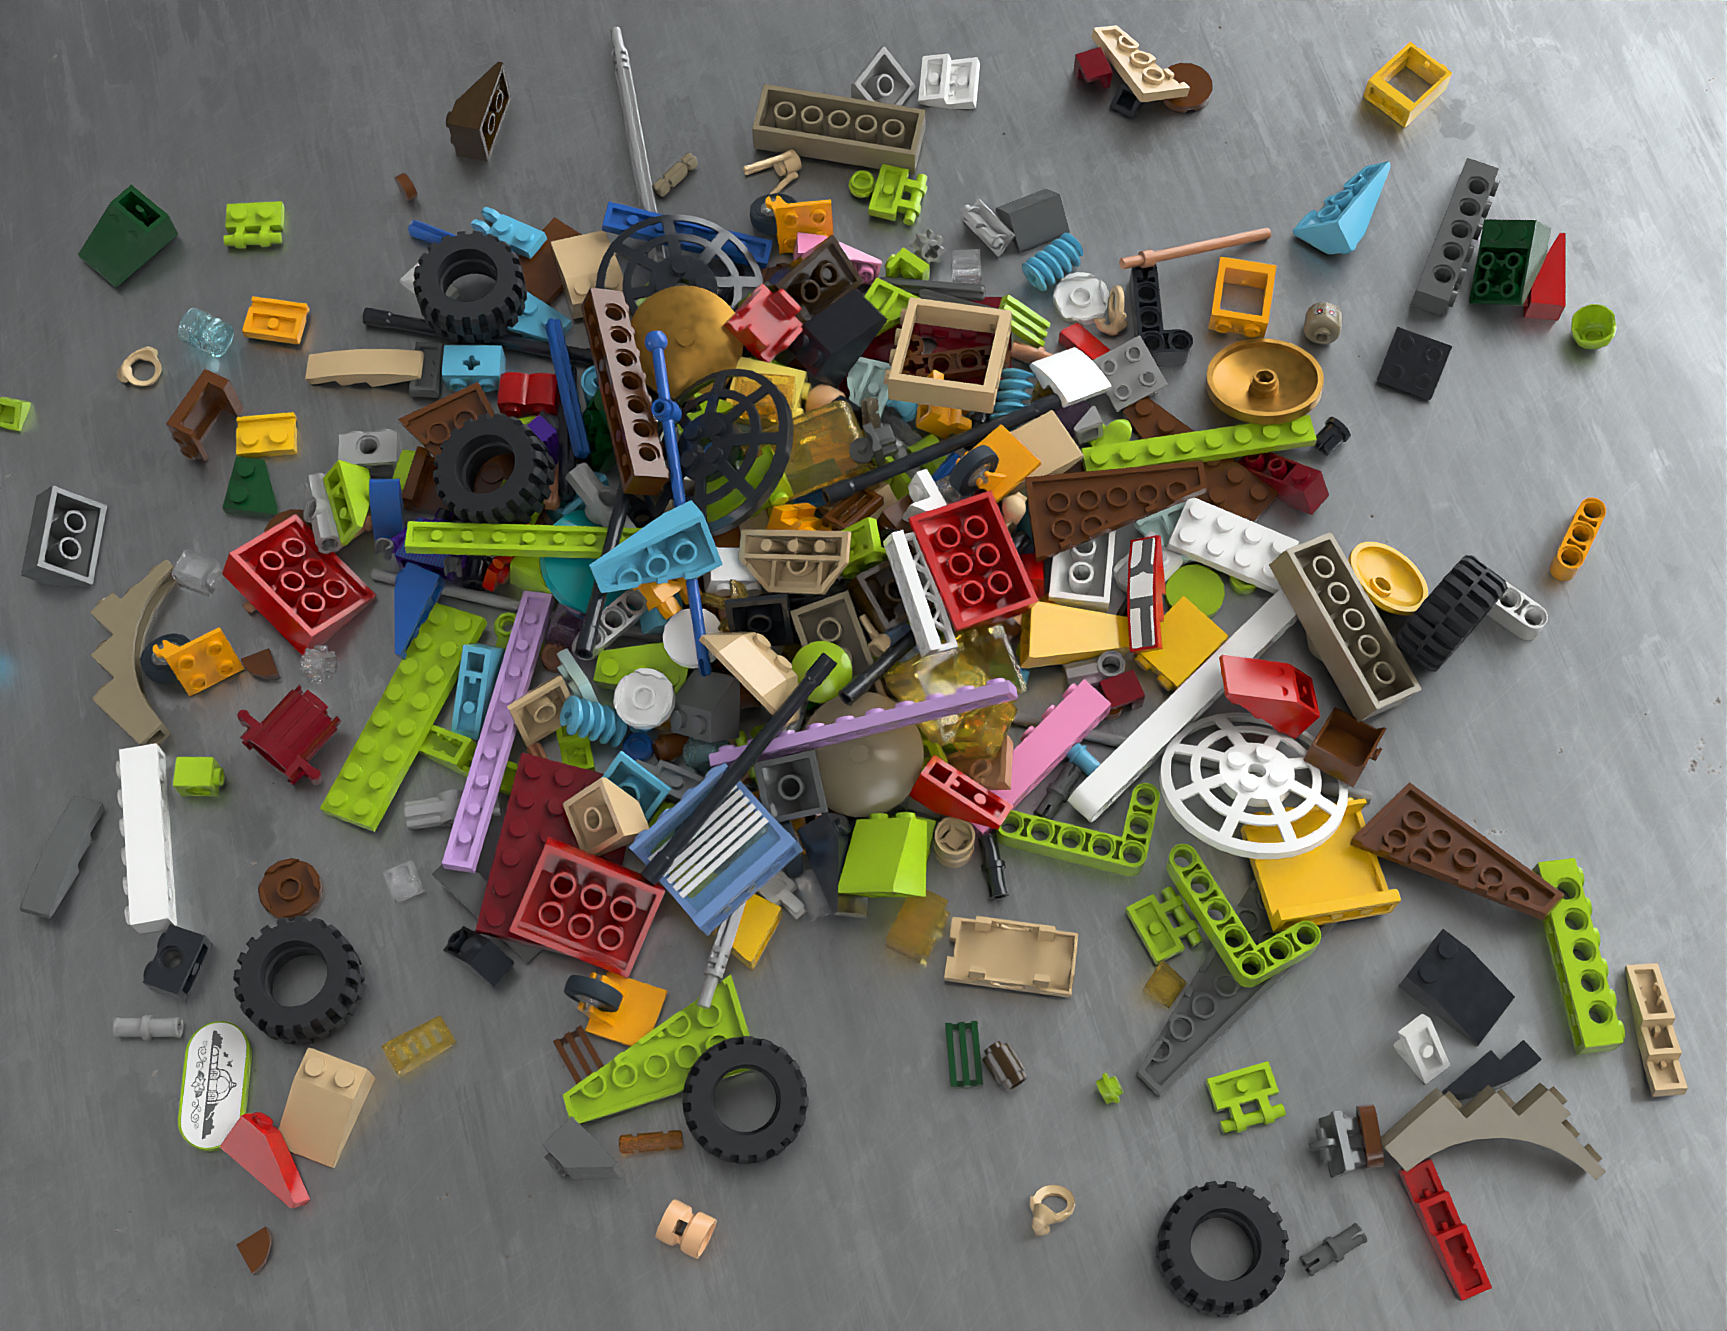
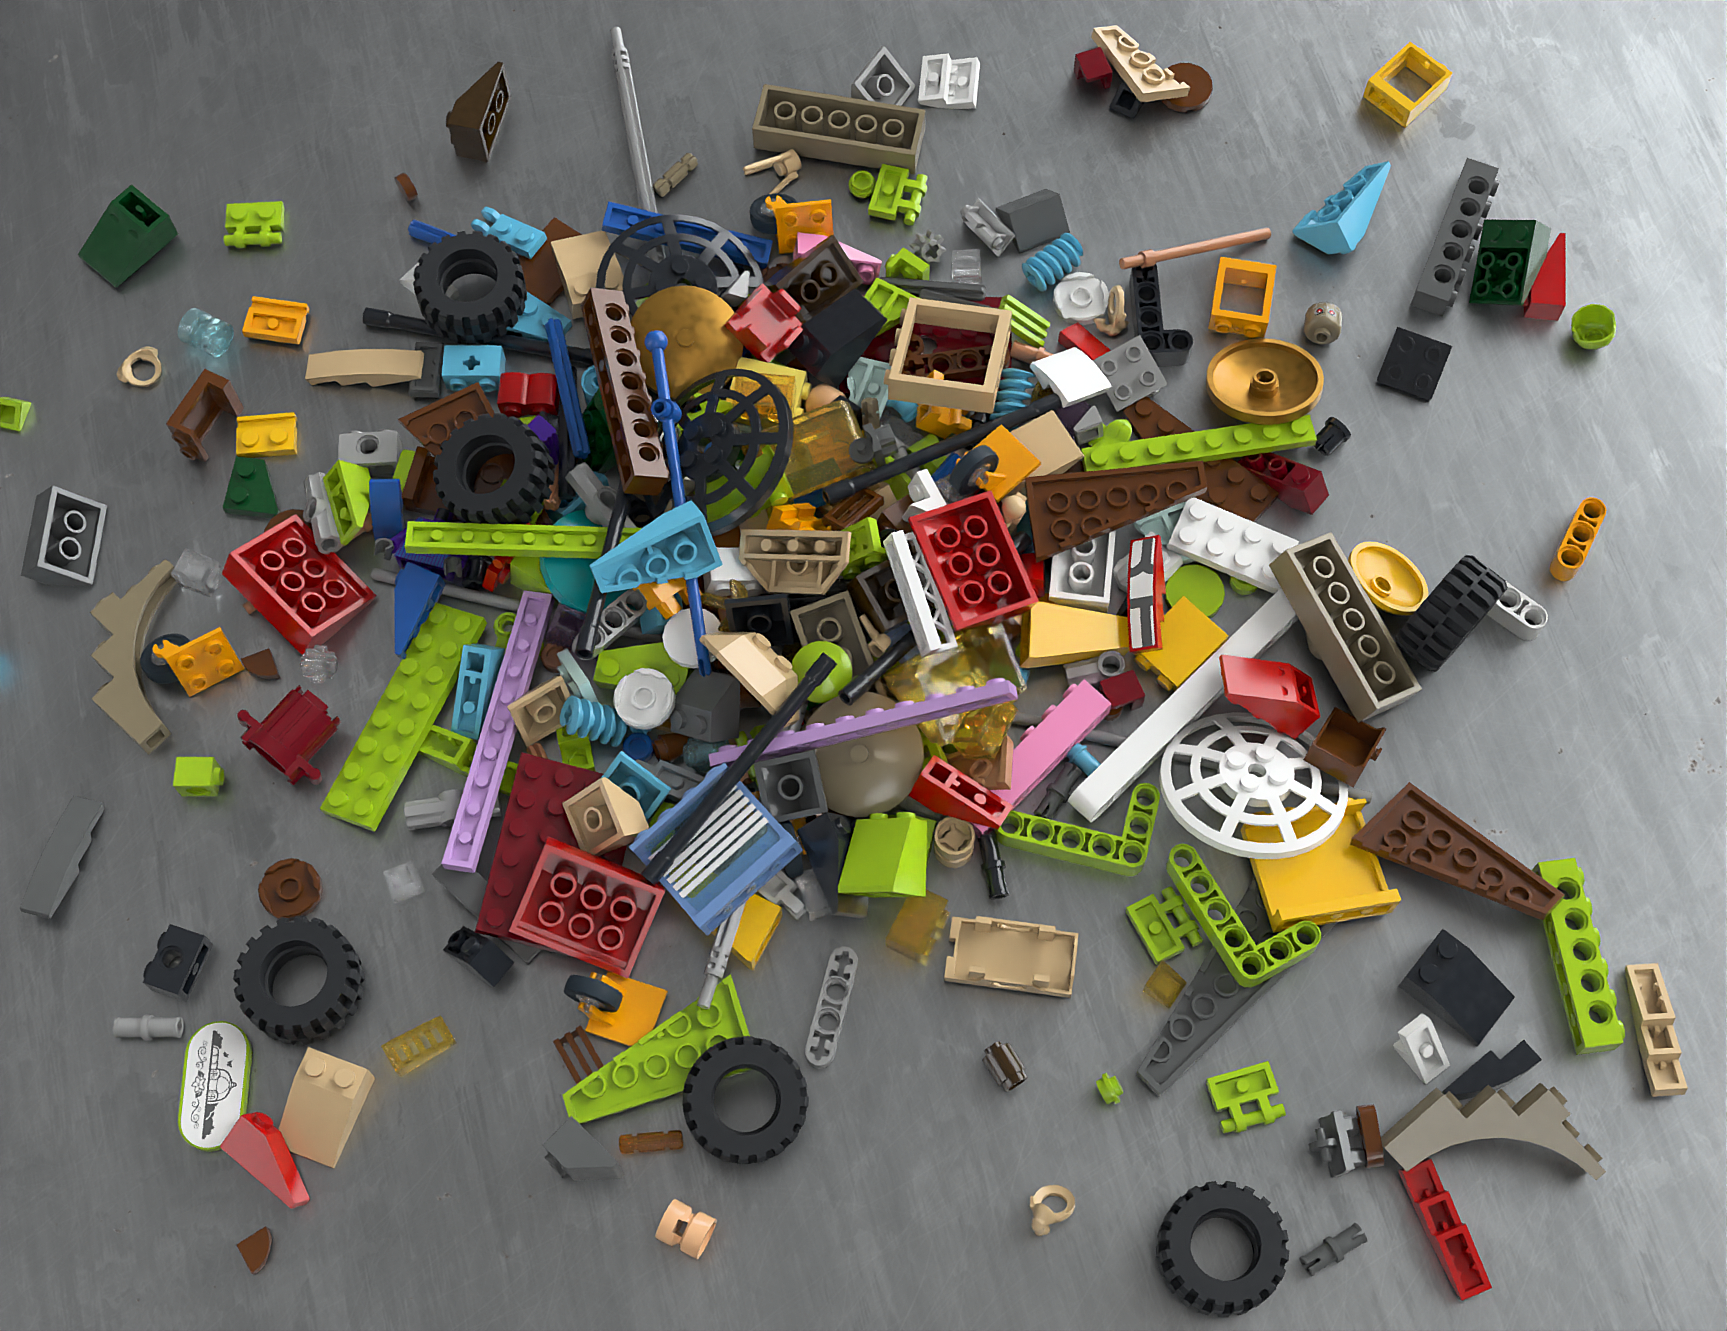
white brick [116,743,177,934] -> none
dark green tile [945,1021,983,1089] -> none
none -> slope [720,271,750,307]
none -> light grey beam [805,946,858,1069]

